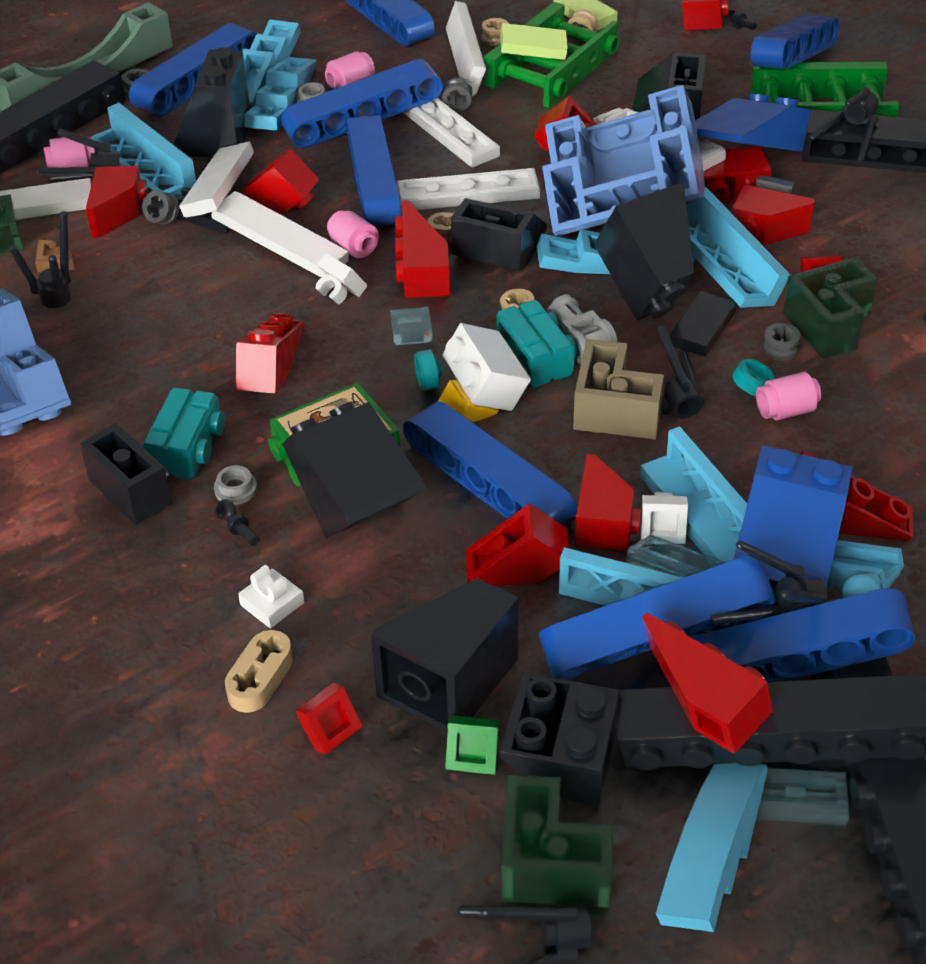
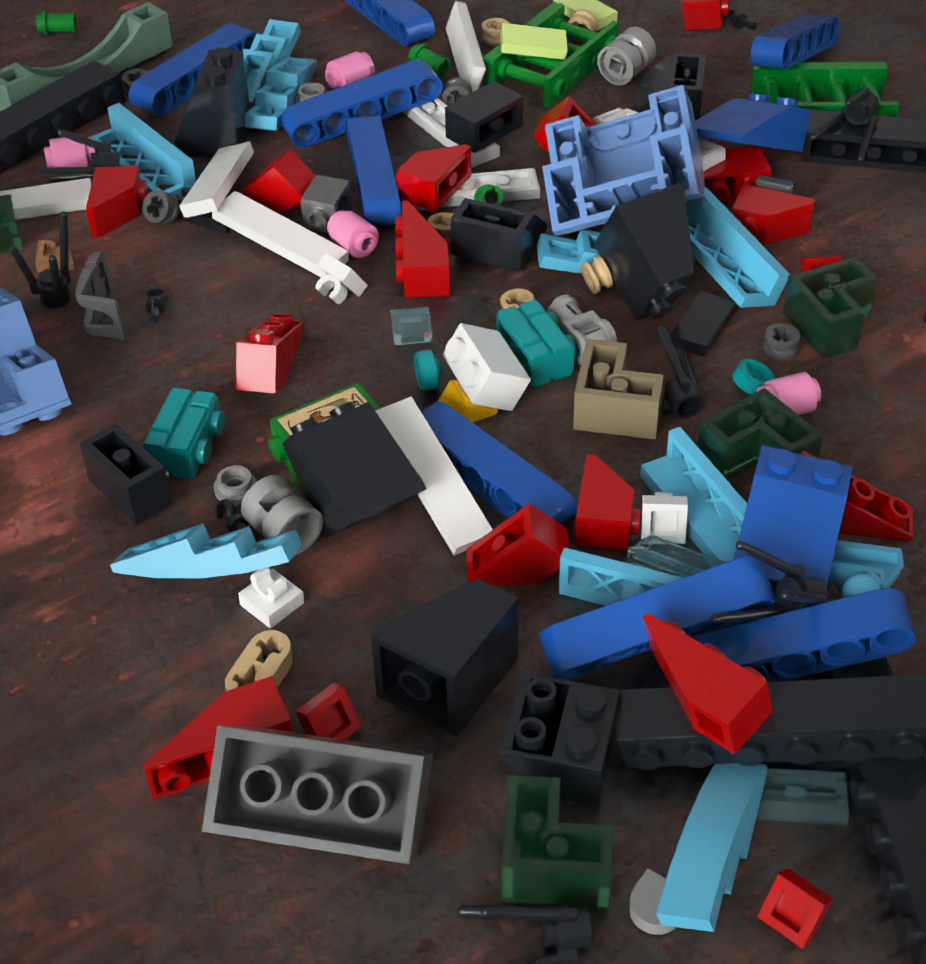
tile [445,715,500,775] -> none
none -> green pin [36,10,77,35]
none -> dark grey piece [75,251,127,340]
none -> medium azure slope [110,523,303,578]
none -> red slope [143,676,293,799]
none -> black hand [146,289,168,323]
none -> dark grey brick [202,723,433,864]
none -> light grey wheel [241,475,323,555]
none -> flat silver brick [300,175,352,233]
none -> white tile [375,396,493,556]
none -> red slope [396,144,471,212]
none -> green pin [409,44,451,78]
none -> black brick [445,81,523,153]
none -> green pin [474,184,503,206]
none -> tan bush [580,255,613,294]
none -> light grey wheel [597,27,656,85]
none -> light grey tile [629,868,677,935]
none -> clear green brick [697,388,823,480]
none -> red tile [757,867,833,949]

